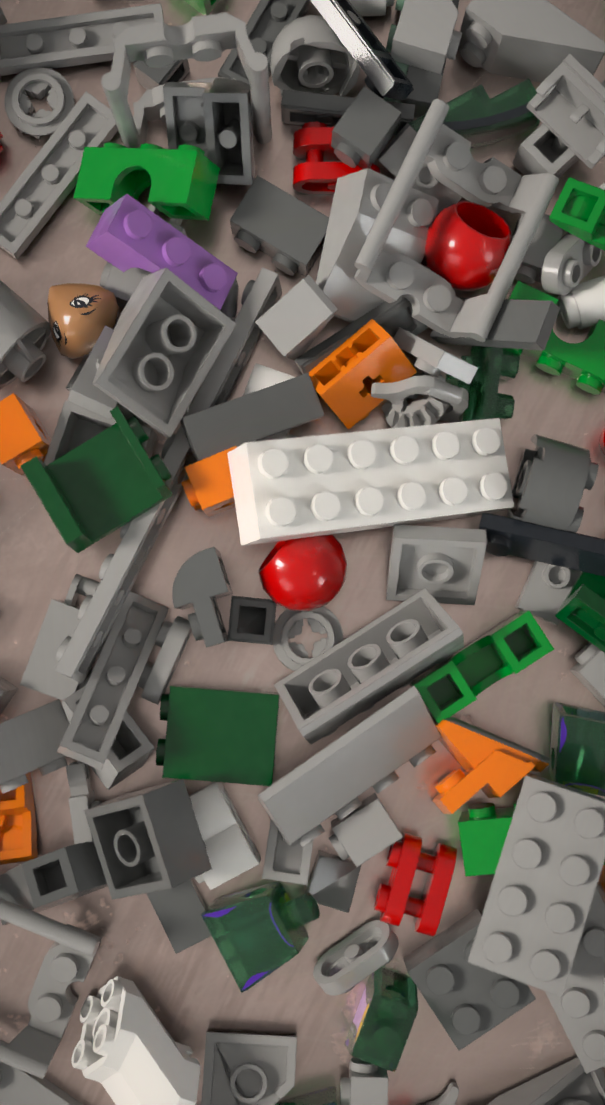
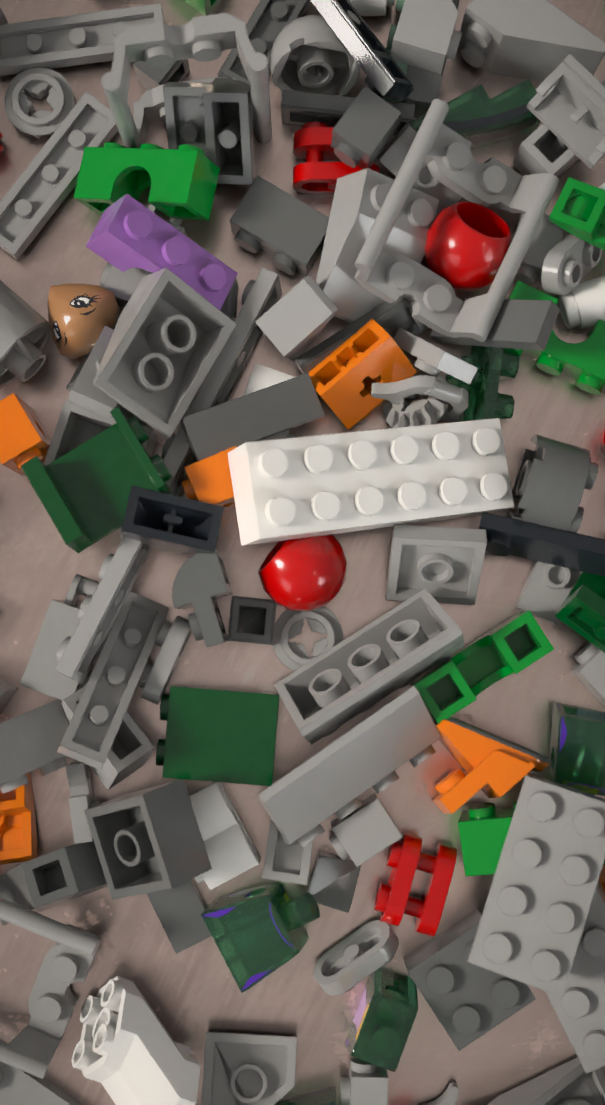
none -> black slope [121,485,224,554]

